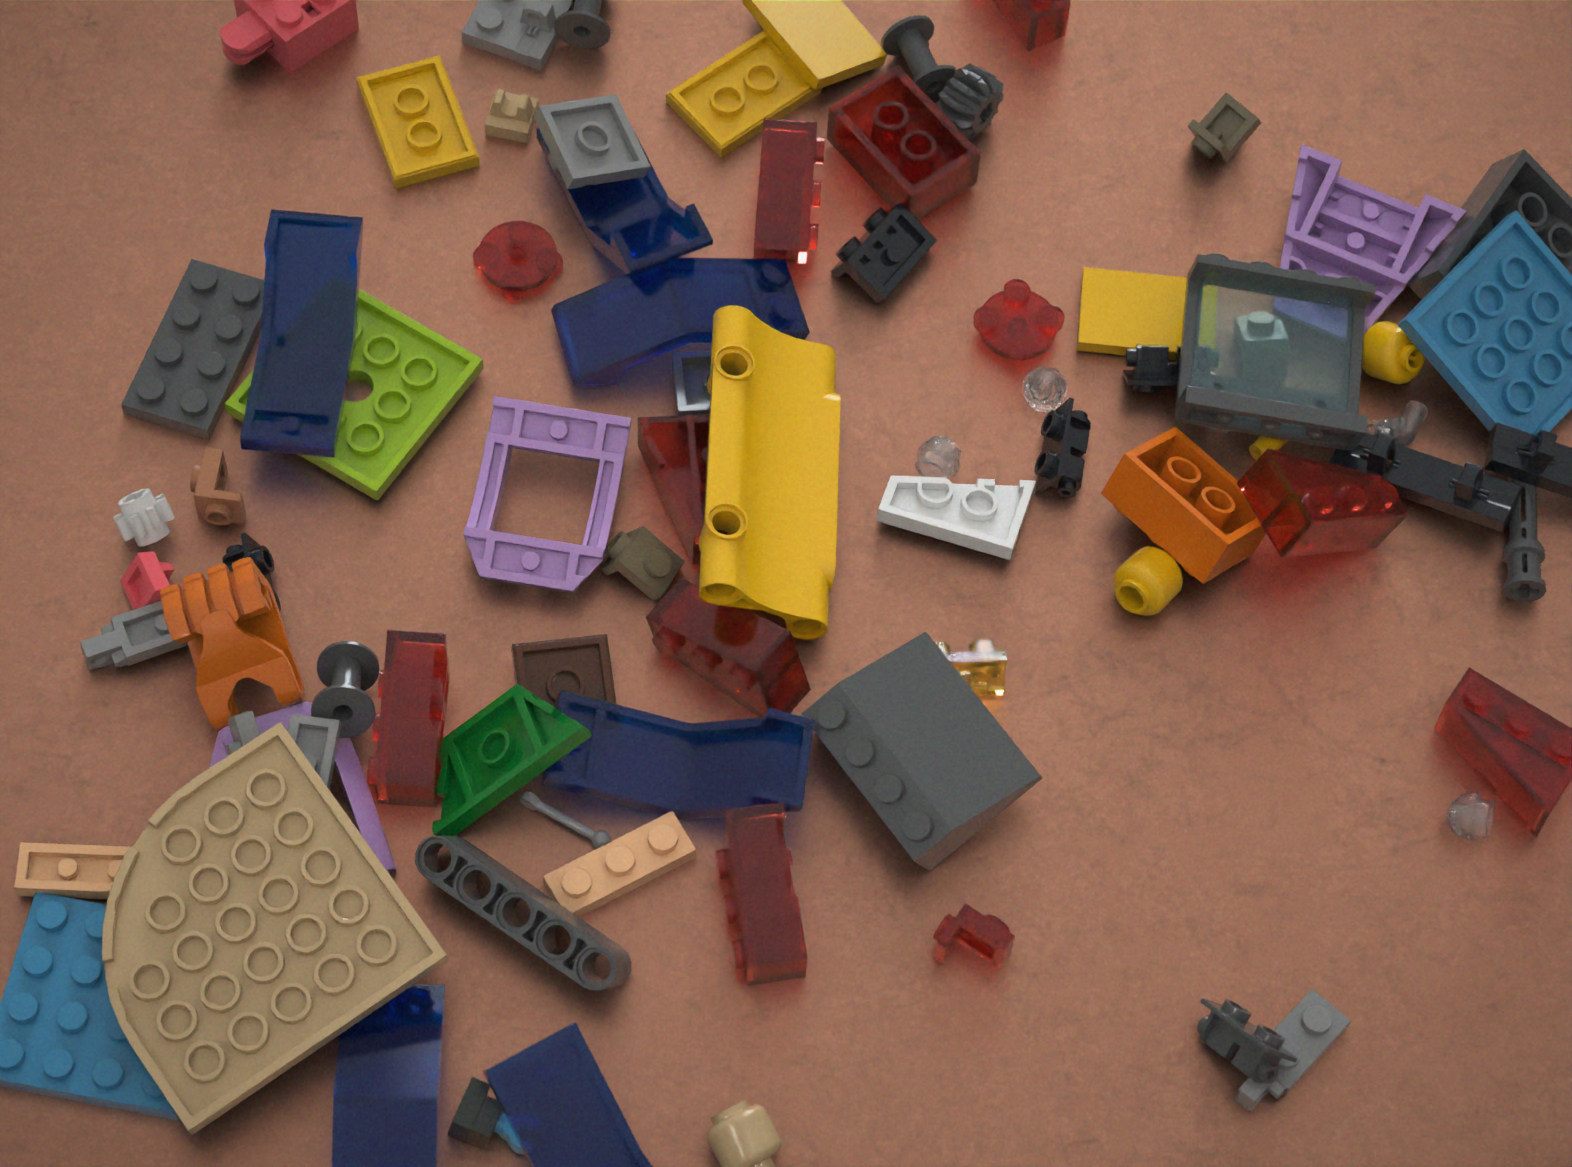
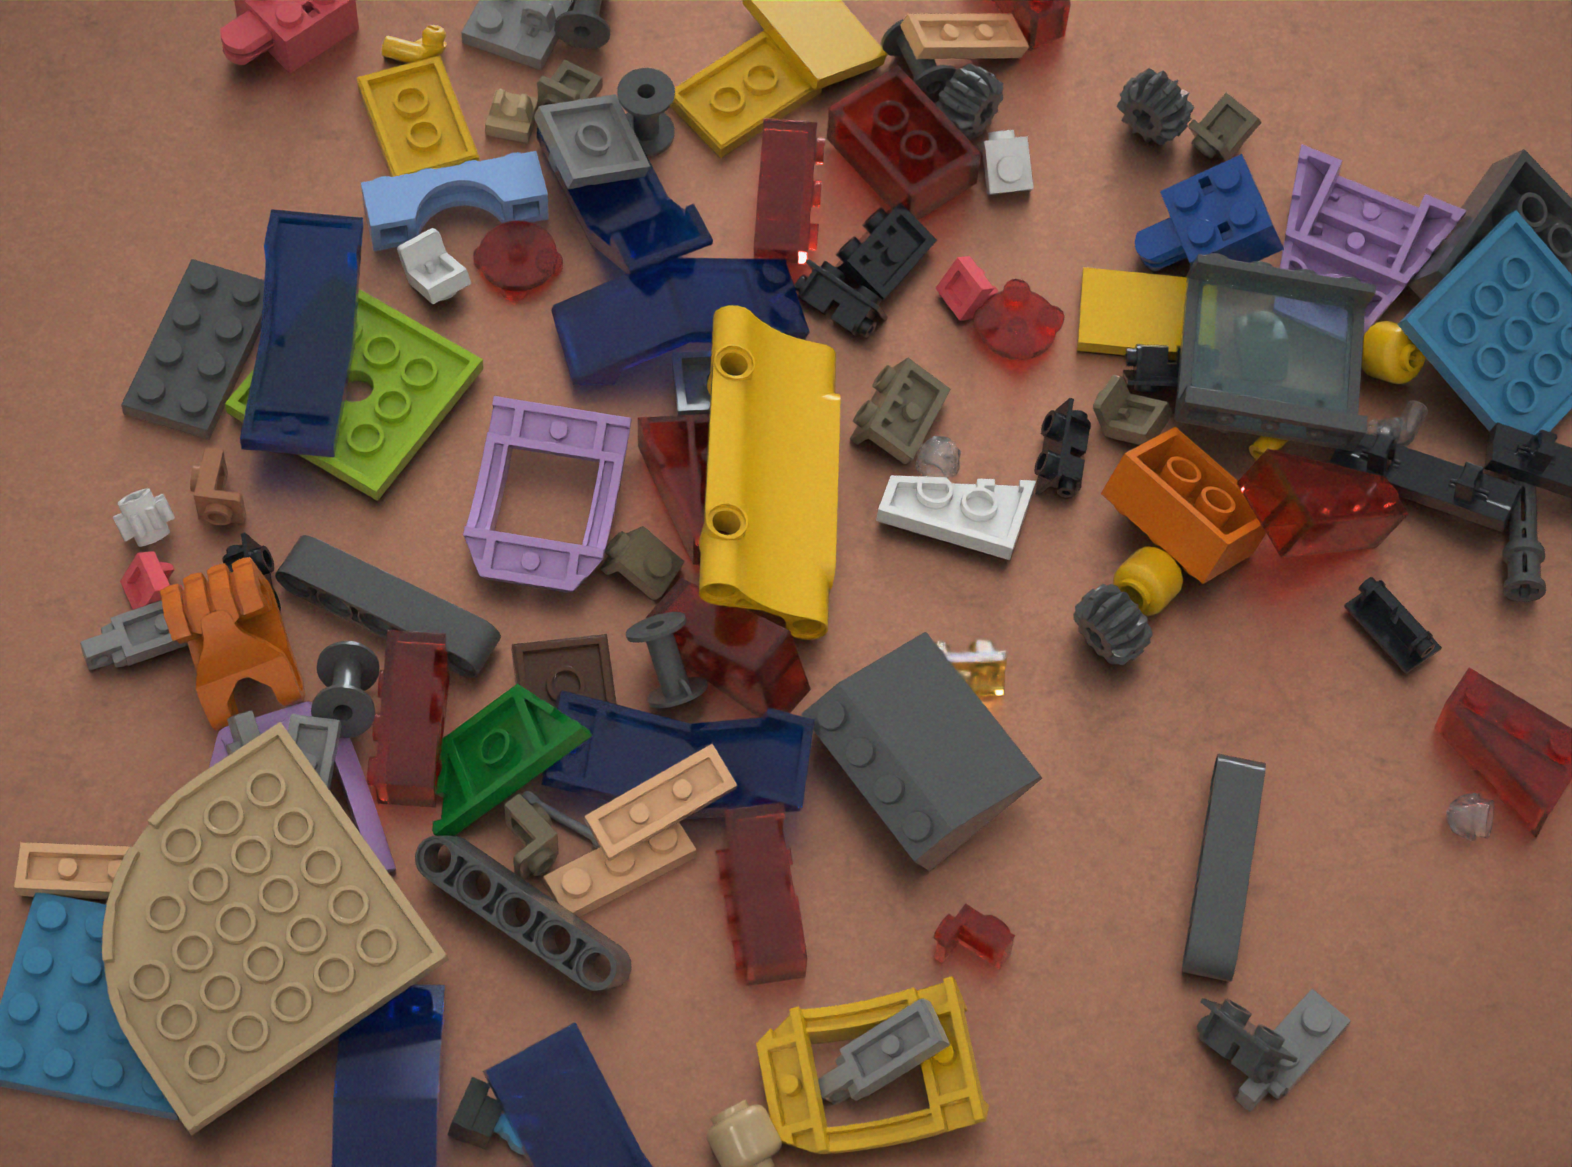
clear plate [1022,365,1068,412] -> none
none -> dark grey beam [275,535,501,679]
none -> light blue arch [361,151,549,251]
none -> yellow arm [381,25,447,63]
none -> white bracket [397,228,472,304]
none -> dark tan bracket [504,793,559,880]
none -> dark tan bracket [537,59,602,107]
none -> light nougat plate [584,744,737,861]
none -> dark grey piece [617,68,675,156]
none -> dark grey piece [625,612,708,708]
none -> yellow wedge [756,976,989,1154]
none -> black hinge [794,259,888,338]
none -> light grey hinge [818,998,951,1105]
none -> dark tan bracket [850,358,951,465]
none -> light nougat plate [900,14,1029,59]
none -> coral tile [935,256,998,321]
none -> white bracket [977,130,1033,195]
none -> dark grey gear [1073,584,1153,666]
none -> dark tan bracket [1093,375,1173,445]
none -> dark grey gear [1117,68,1194,145]
none -> blue brick [1135,154,1284,271]
none -> dark grey beam [1182,754,1266,982]
none -> black hinge [1344,577,1442,674]

